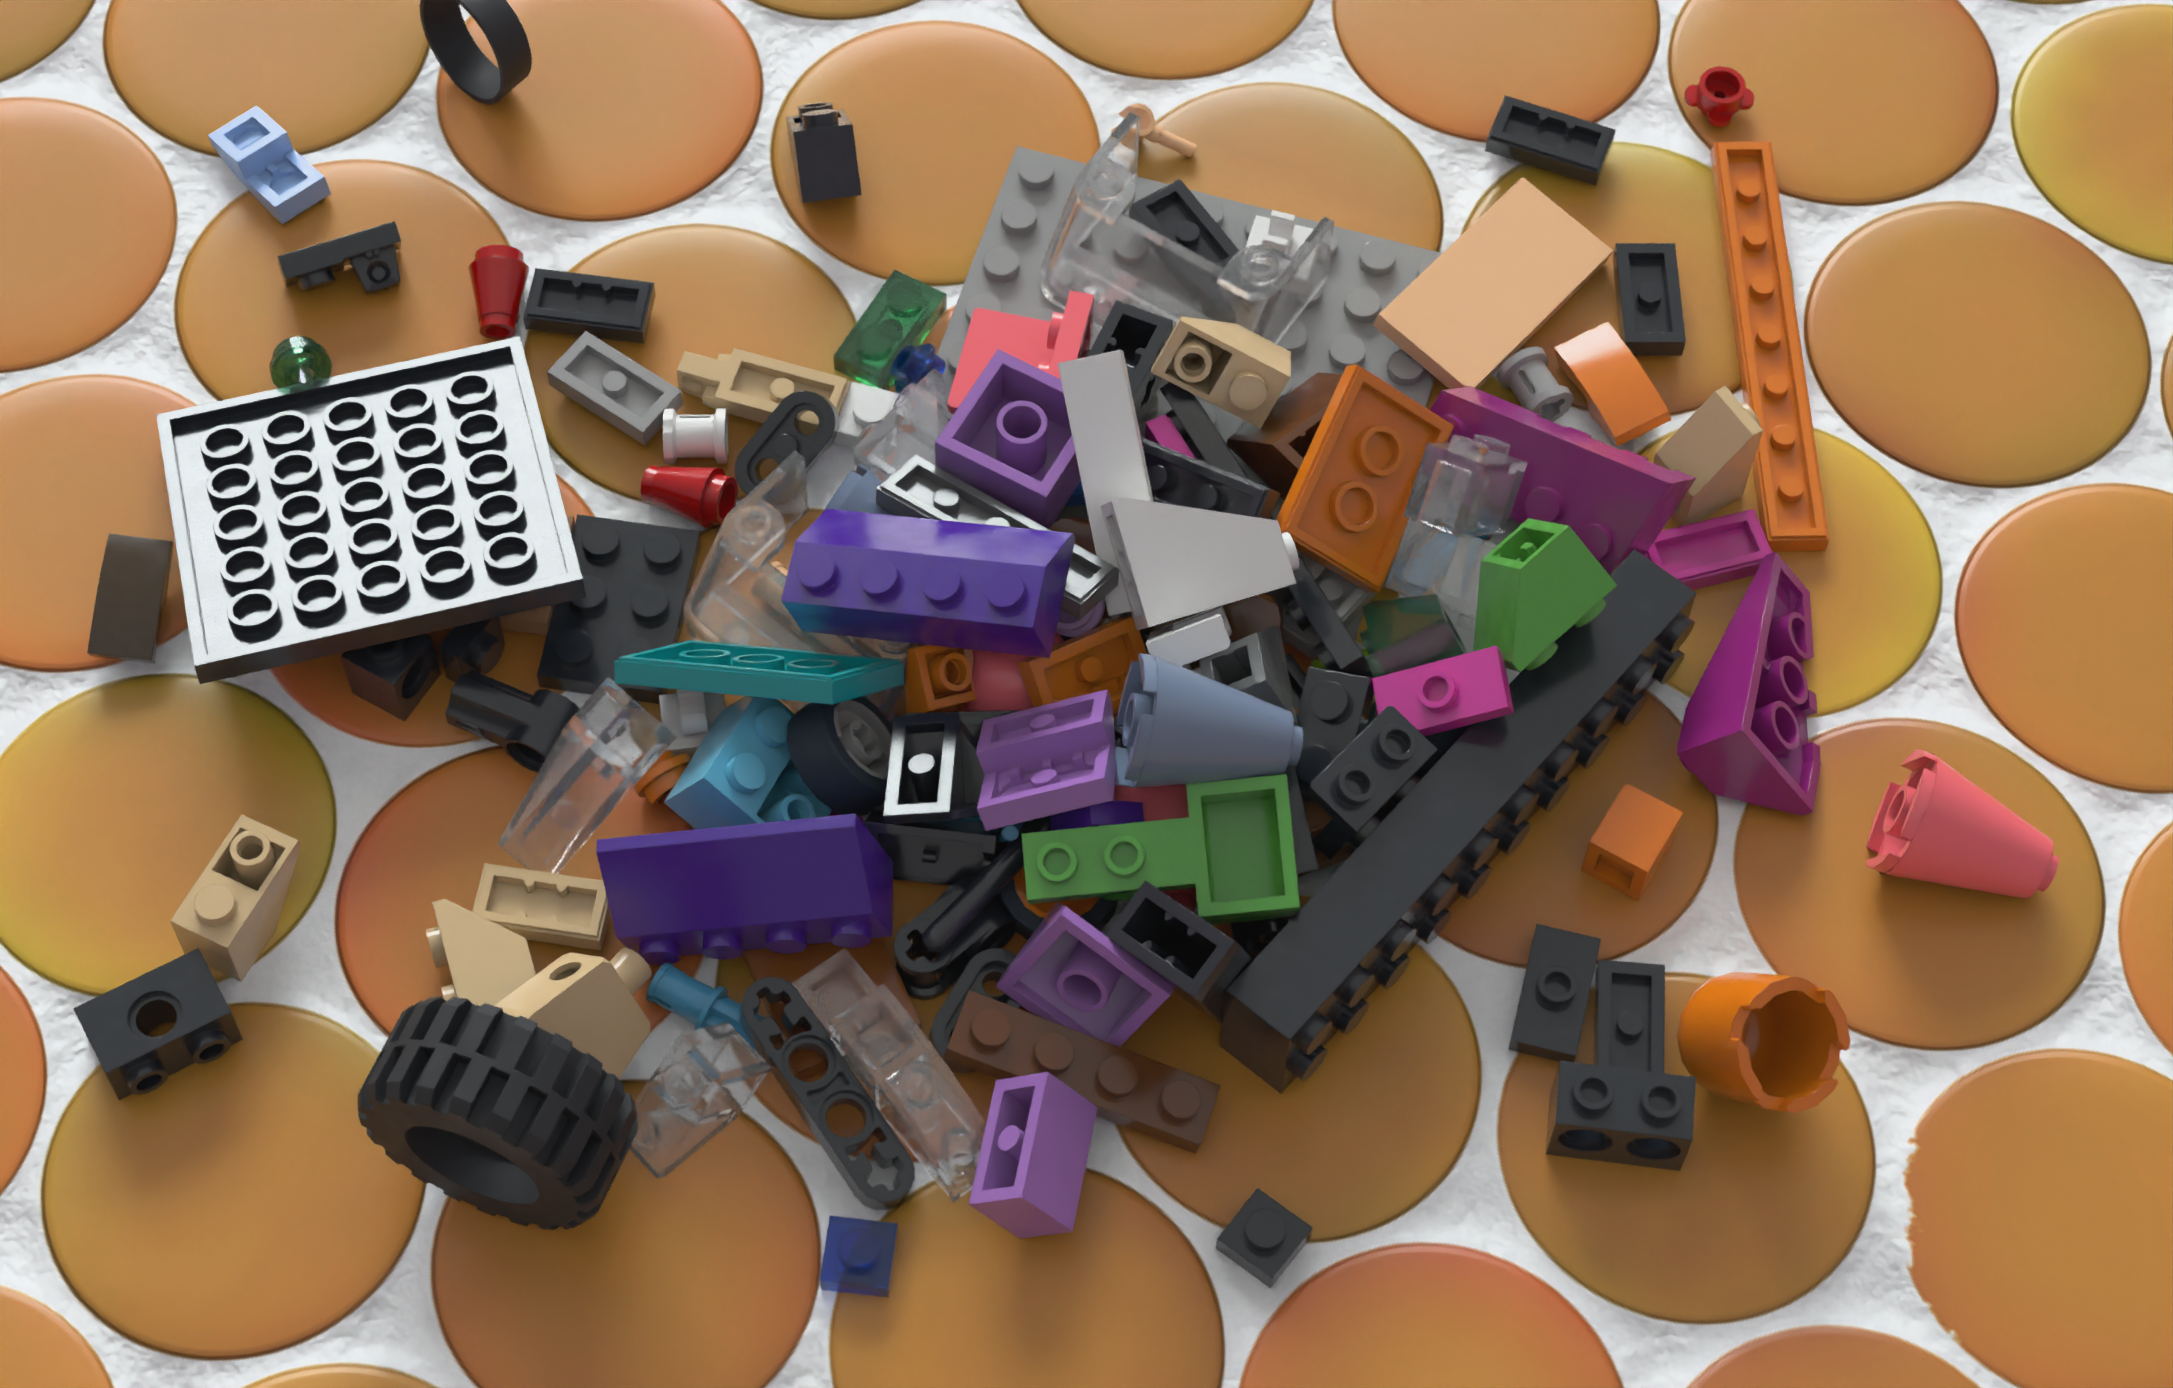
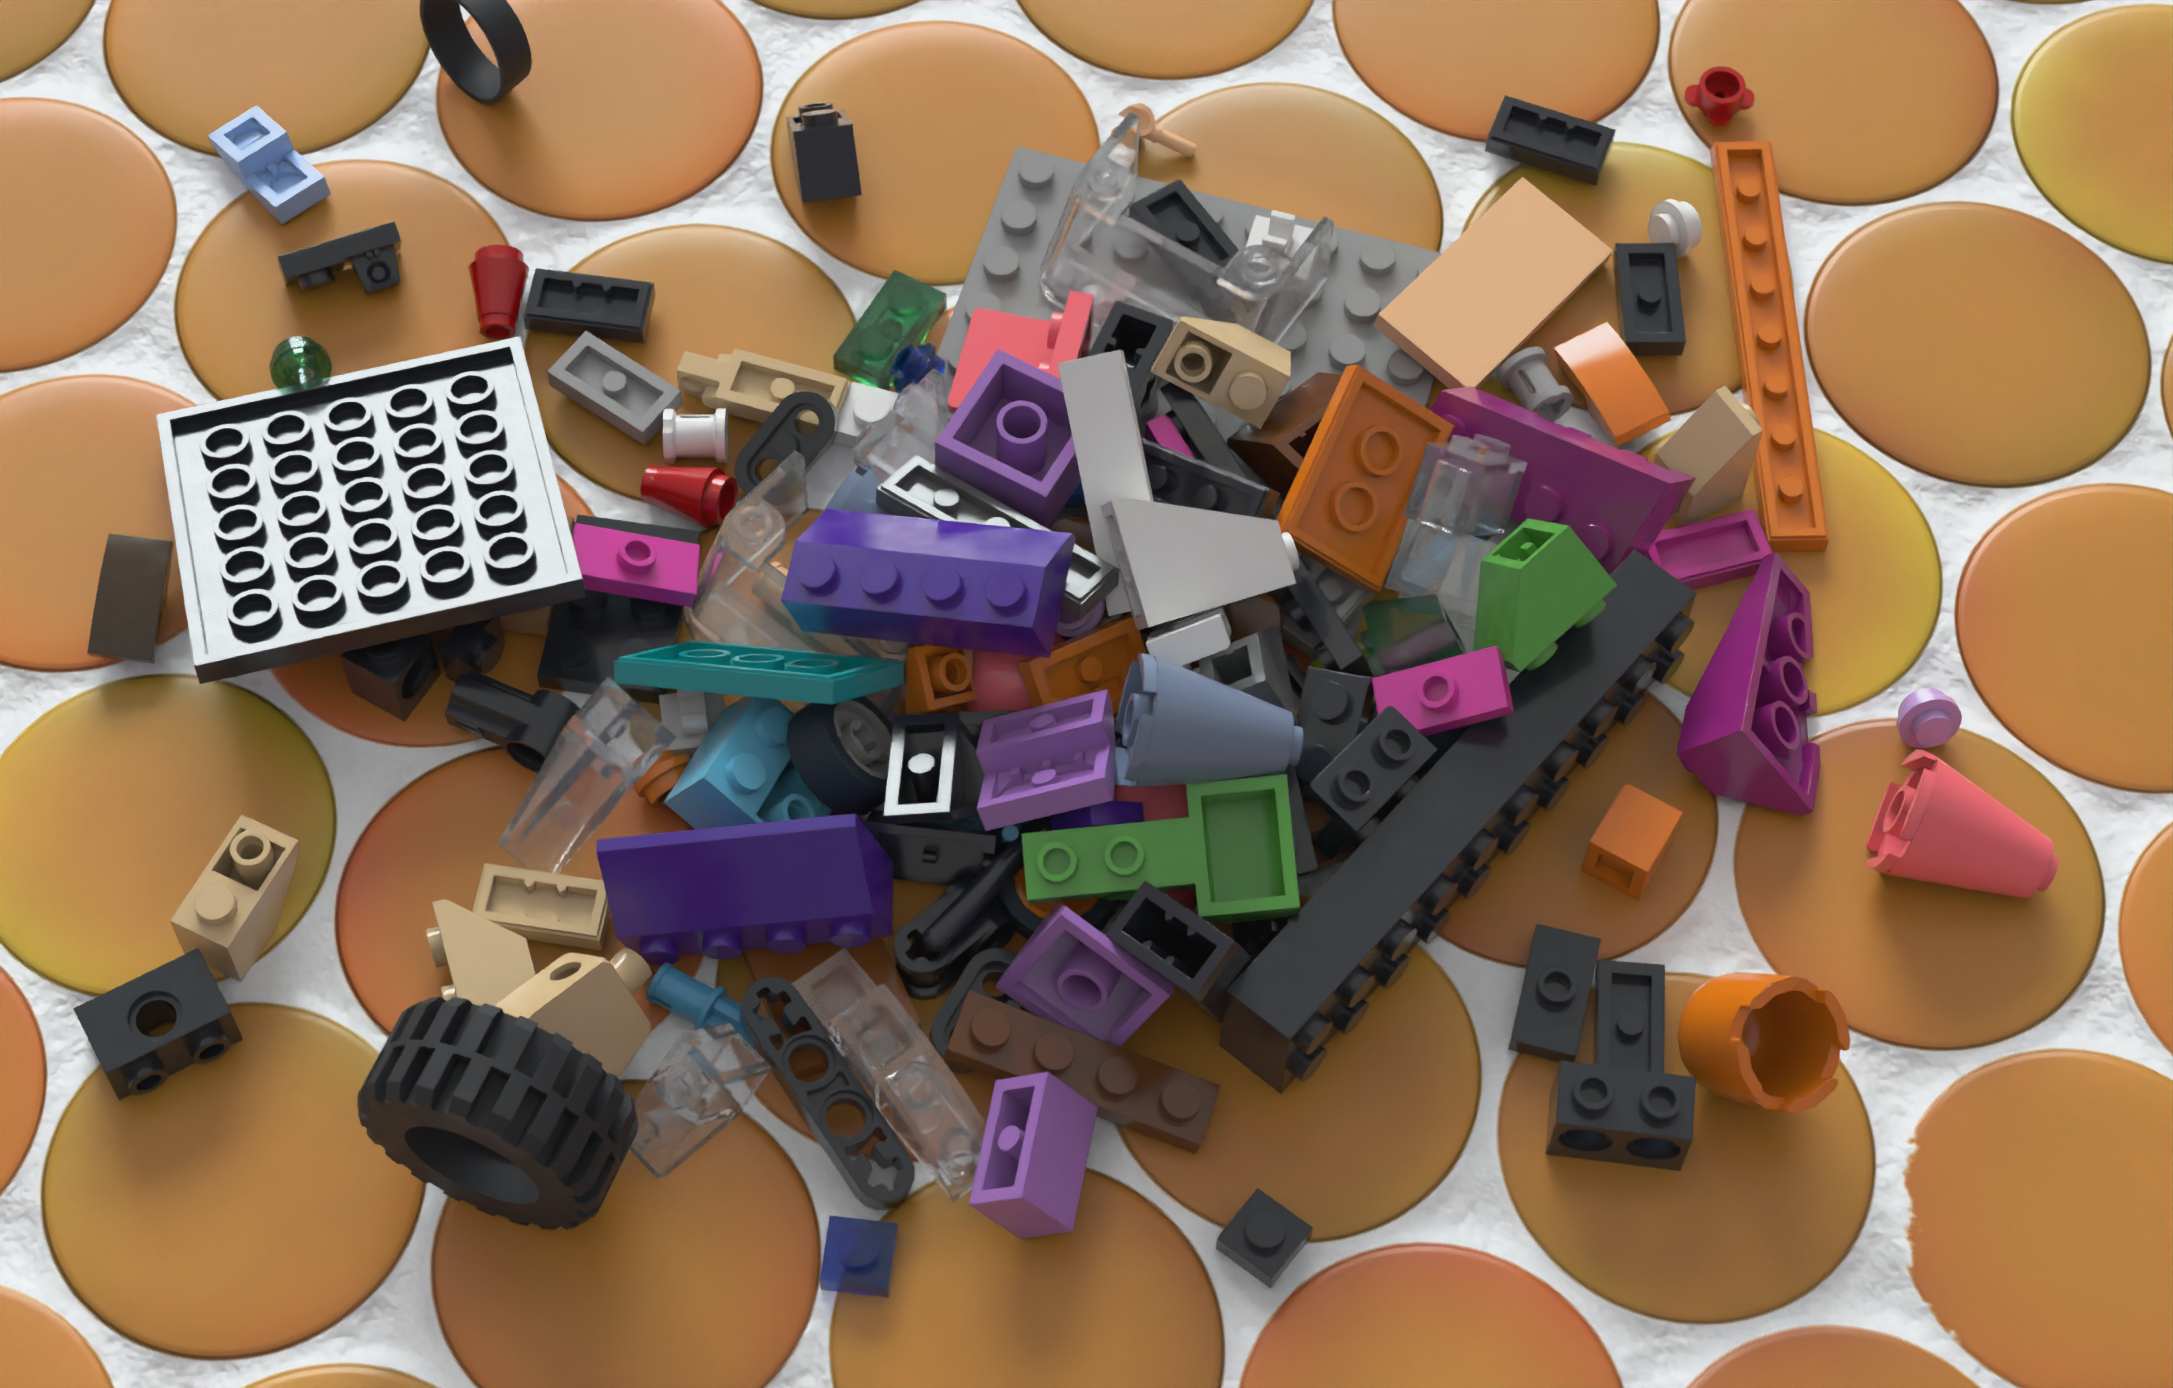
none -> dark pink plate [571,523,700,608]
none -> white plate [1648,199,1702,258]
none -> lavender plate [1897,688,1962,749]

